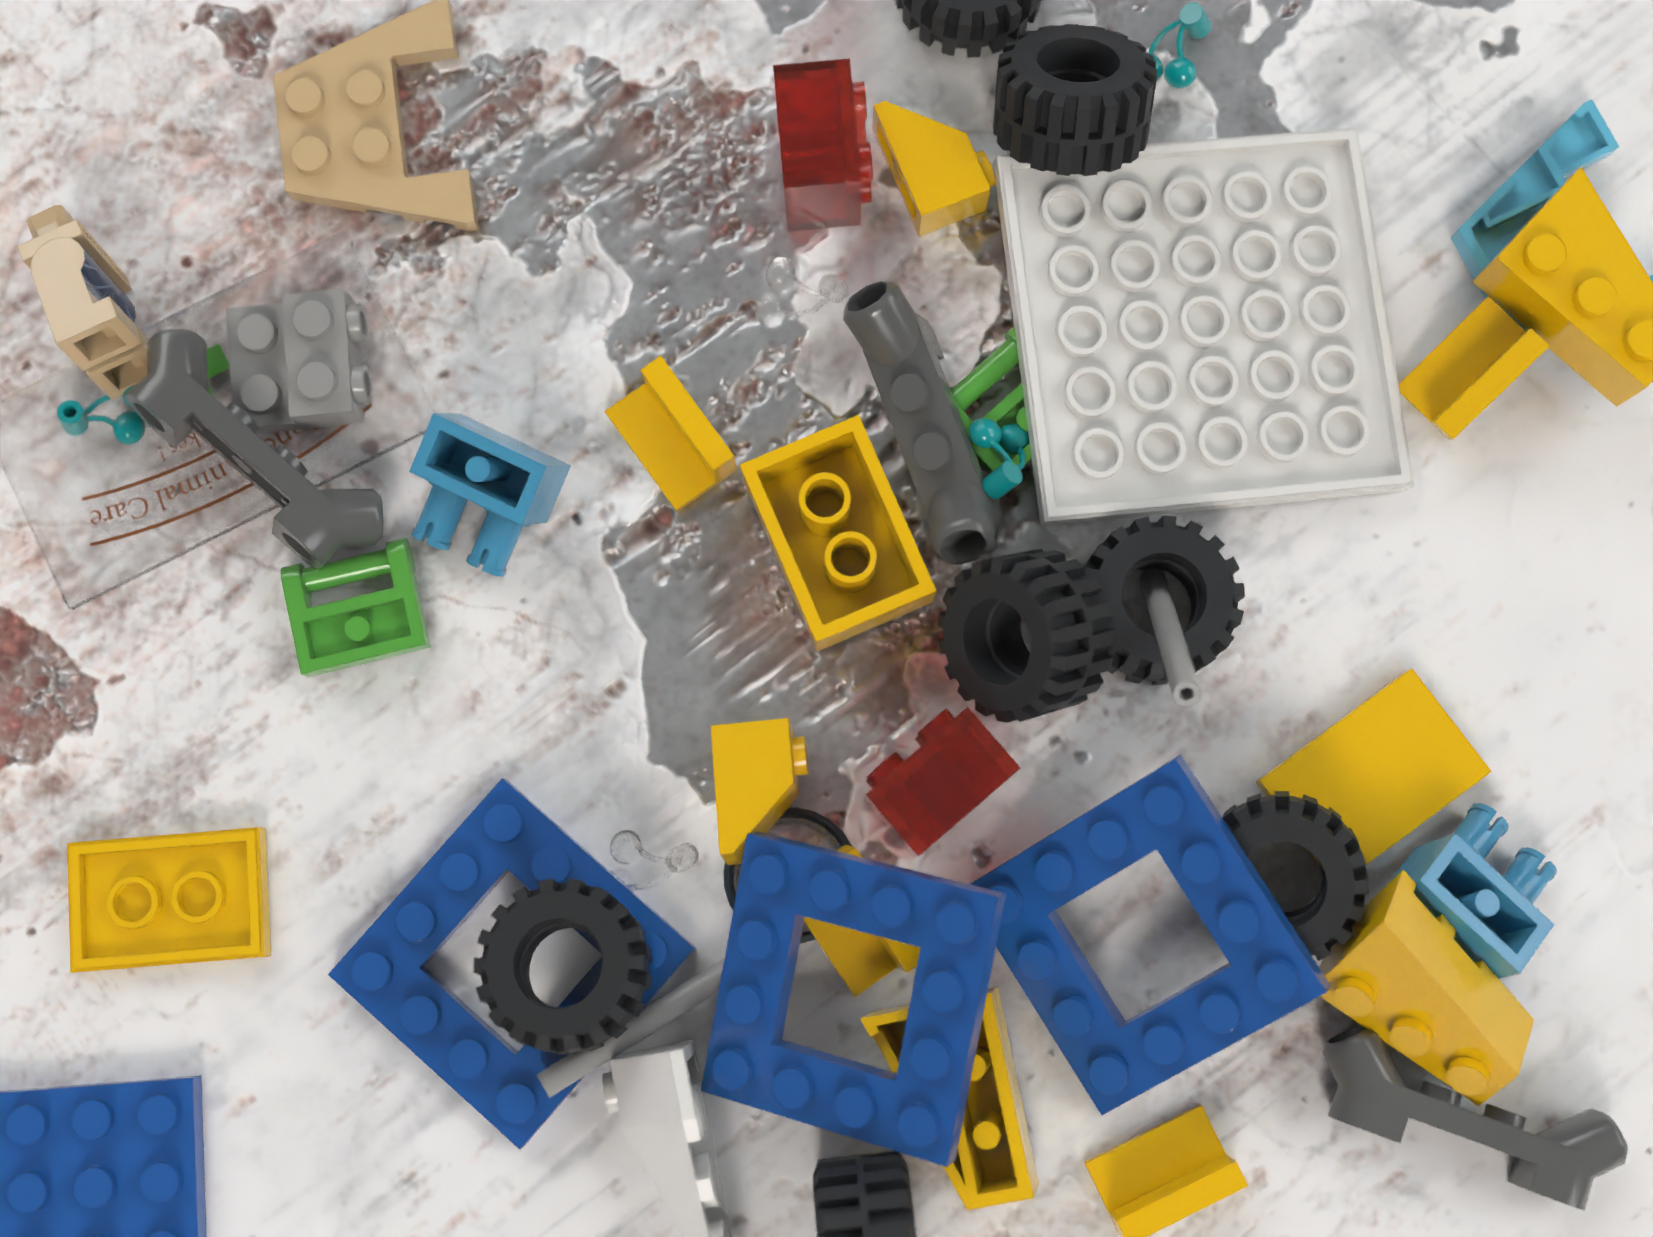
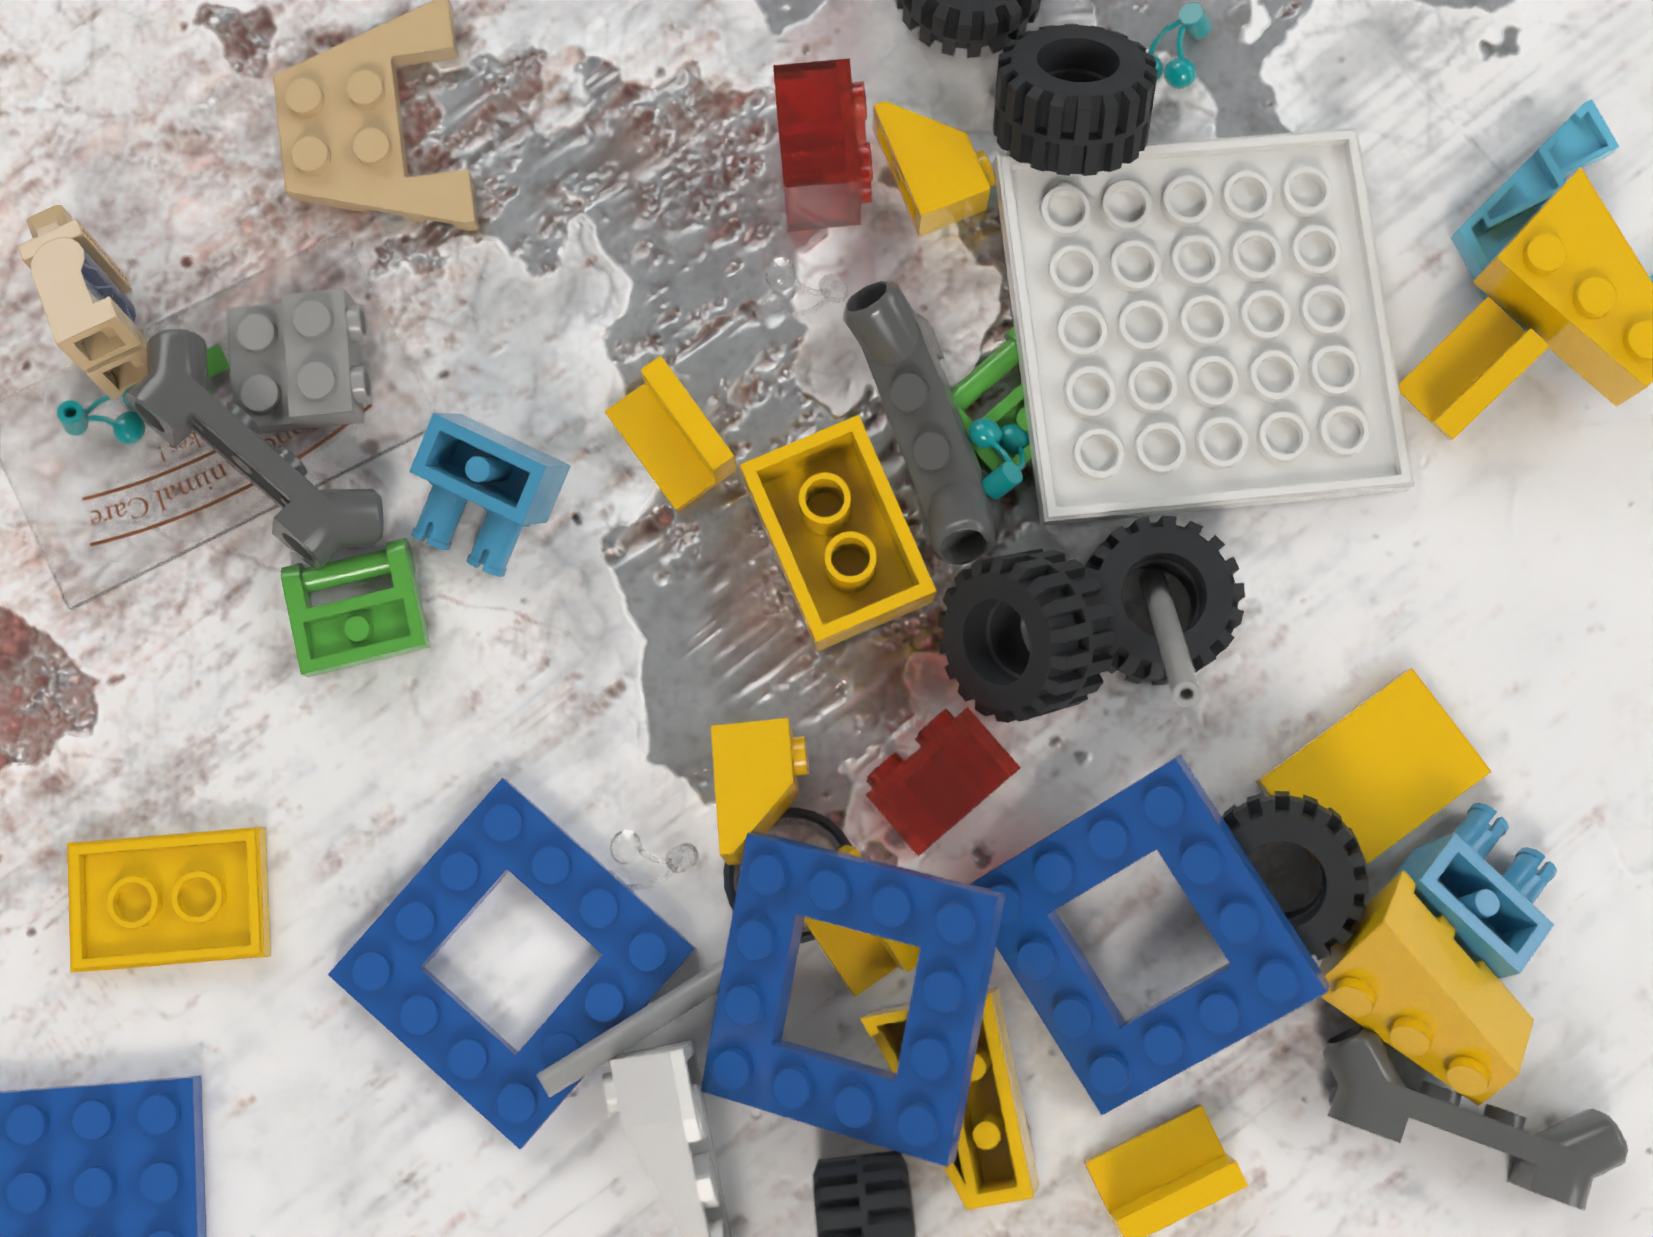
black tyre [473,878,653,1054] -> none

